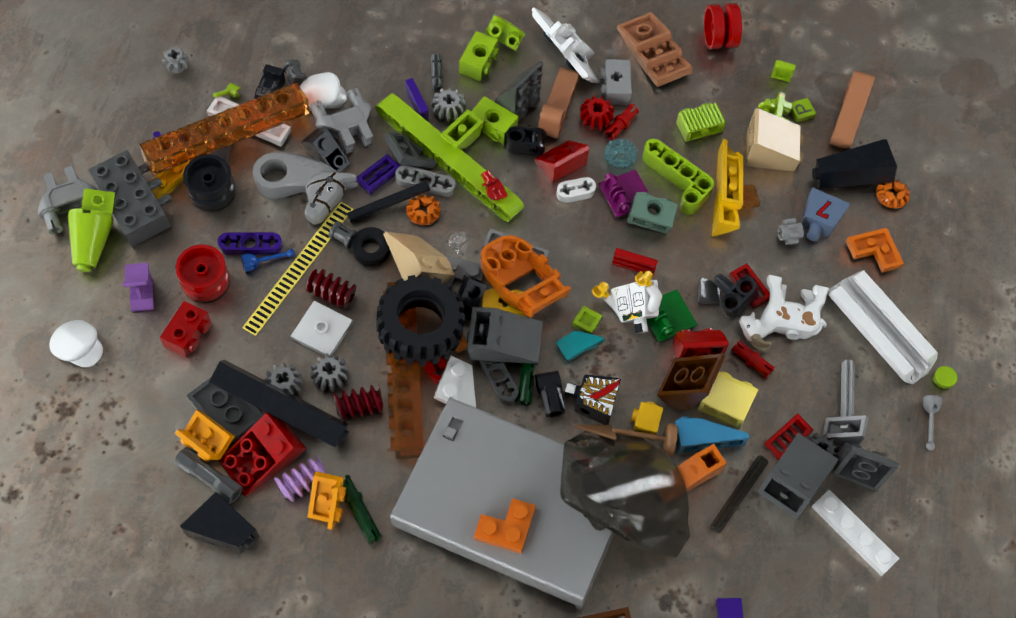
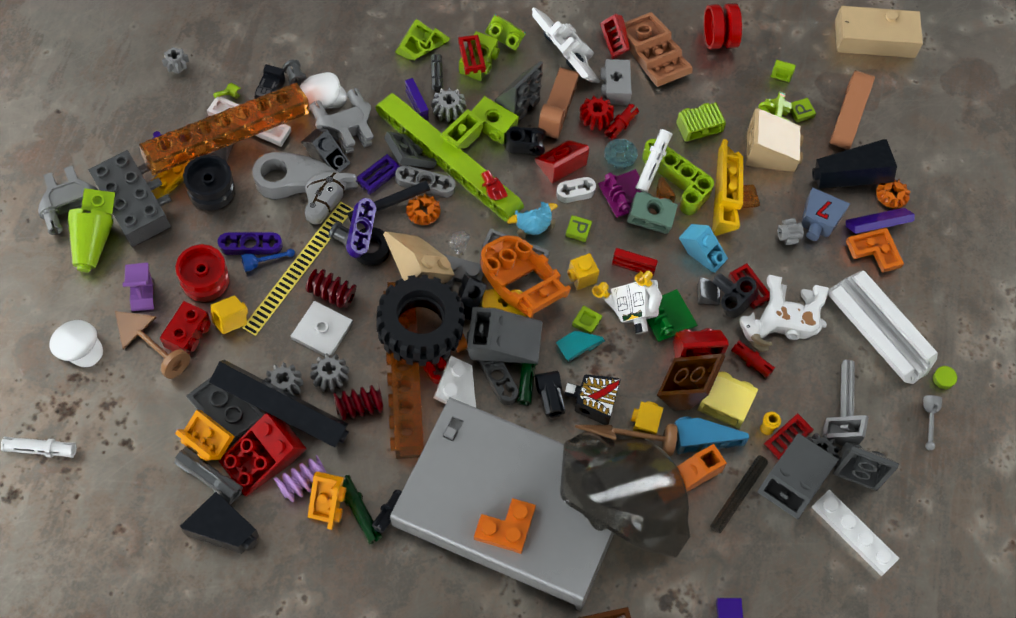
none -> white pin [1,436,77,458]
none -> medium nougat piece [115,311,190,379]
none -> yellow brick [211,295,248,334]
none -> dark purple beam [346,198,376,258]
none -> black axle [372,490,402,533]
none -> lime slope [395,19,450,60]
none -> red tile [458,35,486,75]
none -> medium azure hair [507,202,558,239]
none -> lime tile [565,215,592,242]
none -> yellow brick [567,253,599,290]
none -> red slope [600,13,630,59]
none -> white pin [635,129,673,193]
none -> clear orange slope [656,177,676,203]
none -> medium azure slope [679,224,728,273]
none -> yellow pin [760,412,781,435]
none -> tan brick [835,6,923,58]
none -> dark purple tile [846,208,915,234]

